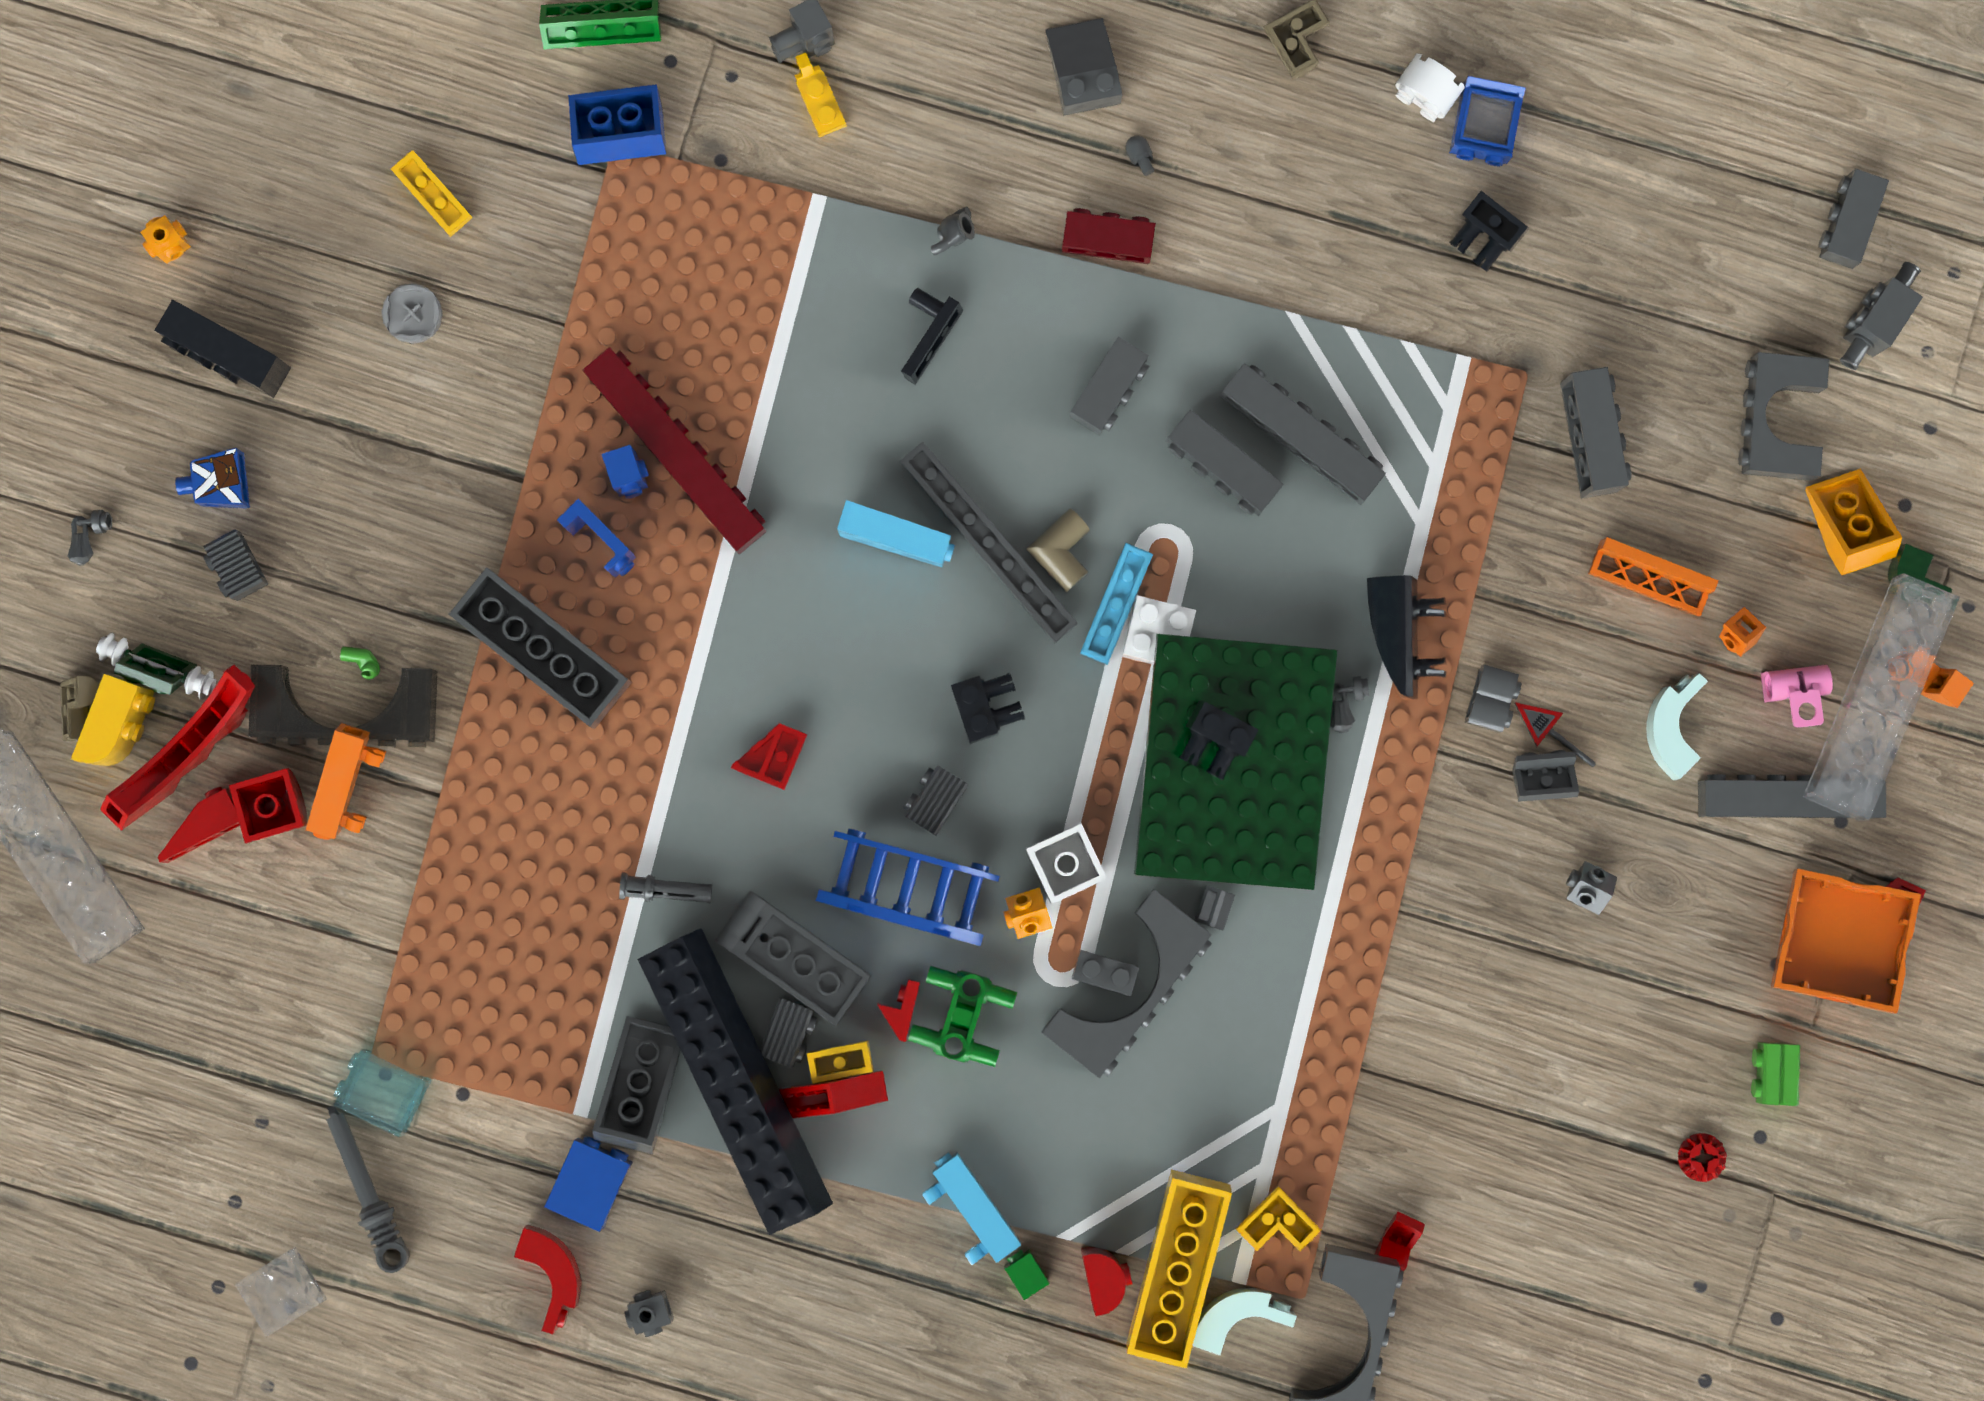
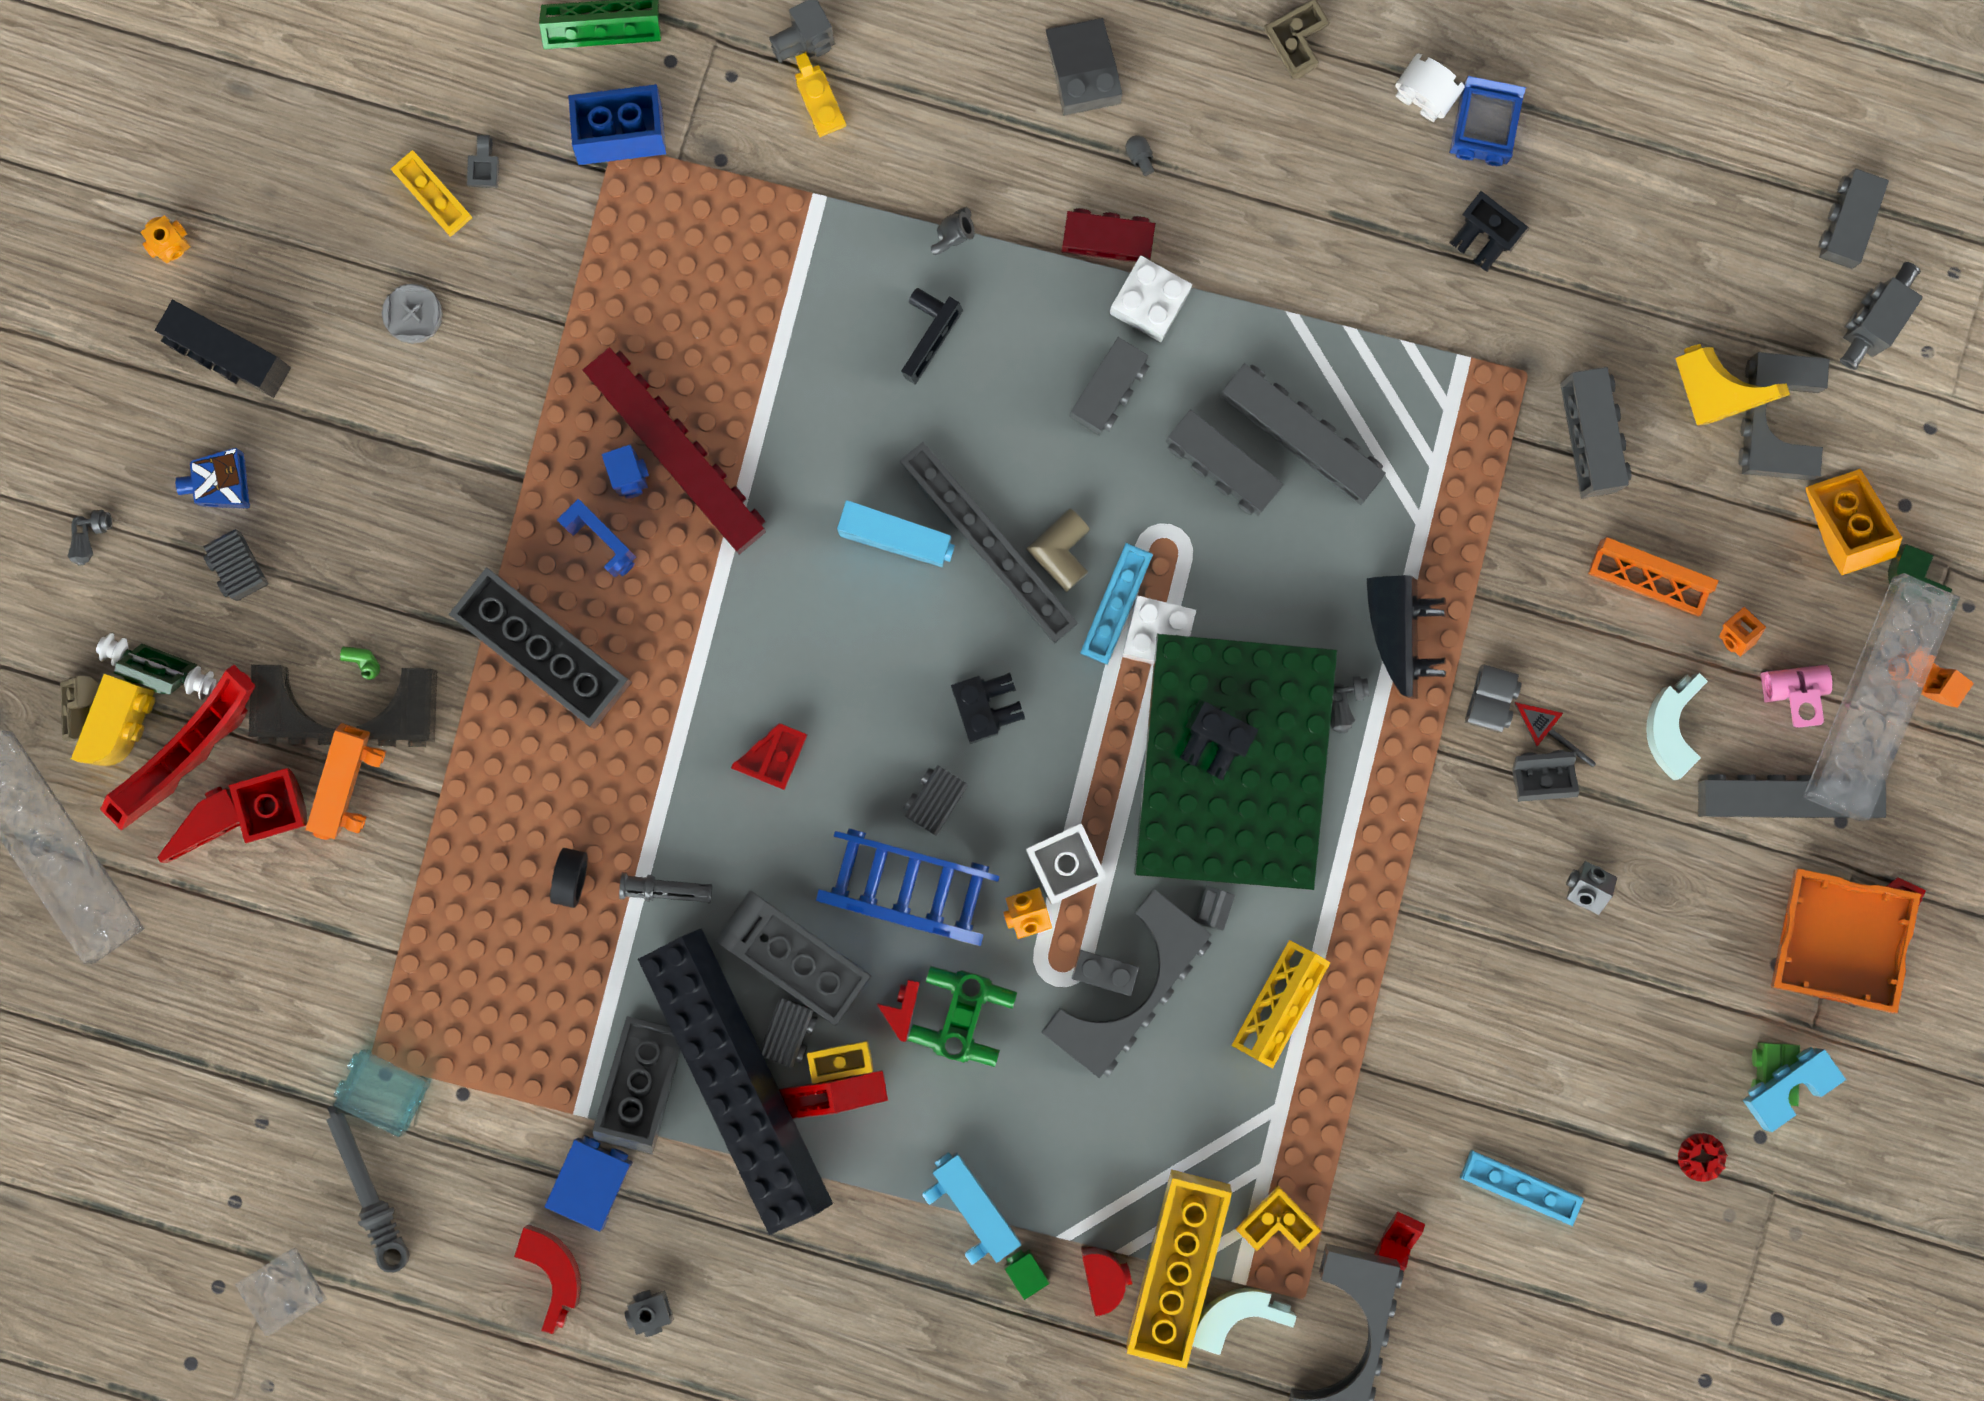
none -> dark grey plate [467,135,499,188]
none -> black tyre [550,848,588,908]
none -> white brick [1110,255,1193,343]
none -> yellow fence [1231,940,1330,1069]
none -> medium azure tile [1460,1150,1584,1226]
none -> yellow arch [1675,344,1790,426]
none -> medium azure arch [1743,1047,1846,1132]

